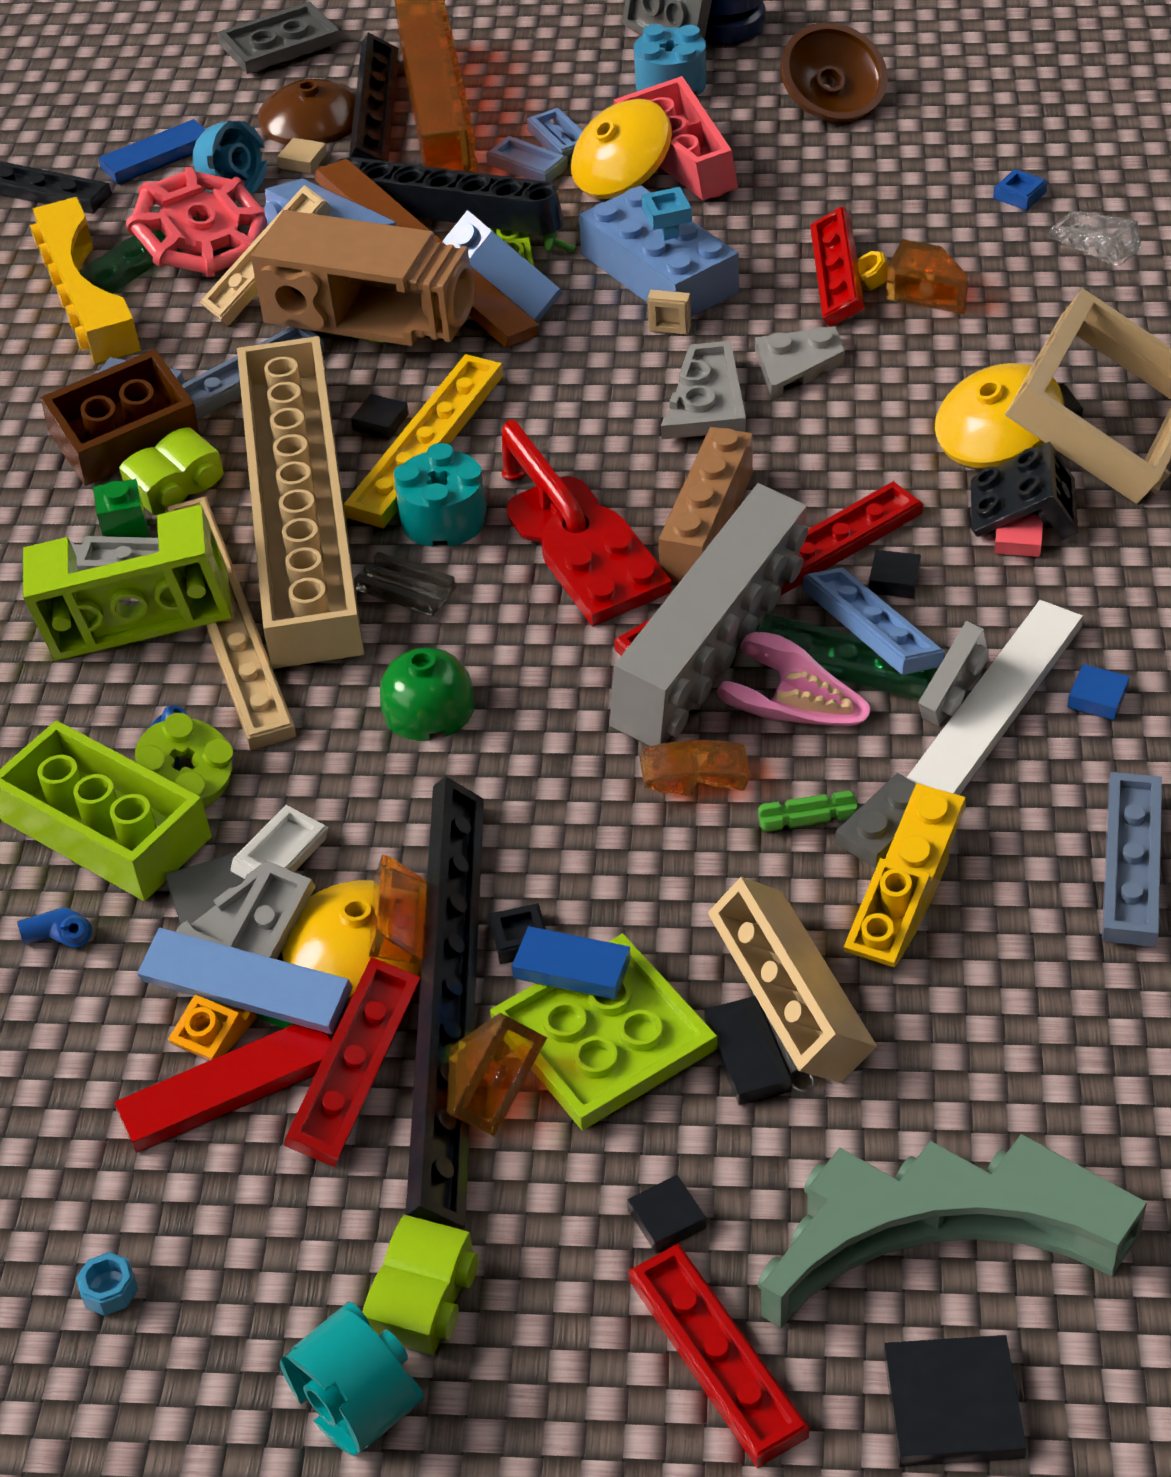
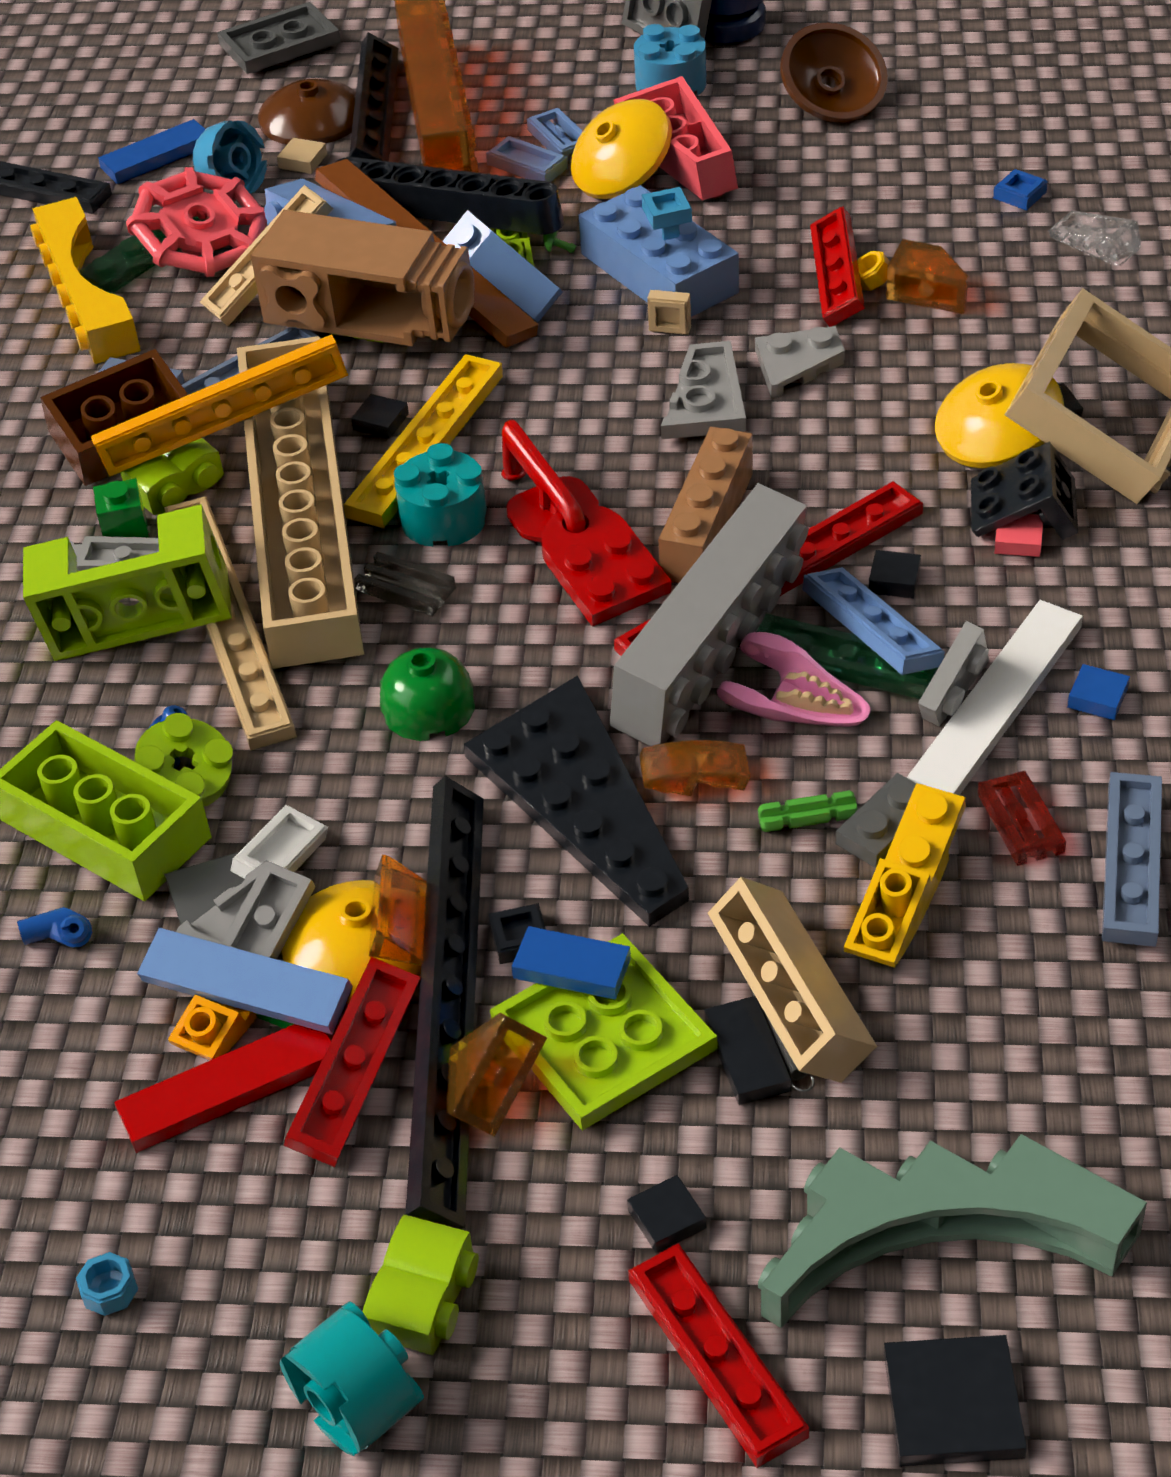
none -> light orange tile [91,334,348,477]
none -> black wing [464,675,689,927]
none -> clear red tile [978,771,1066,866]

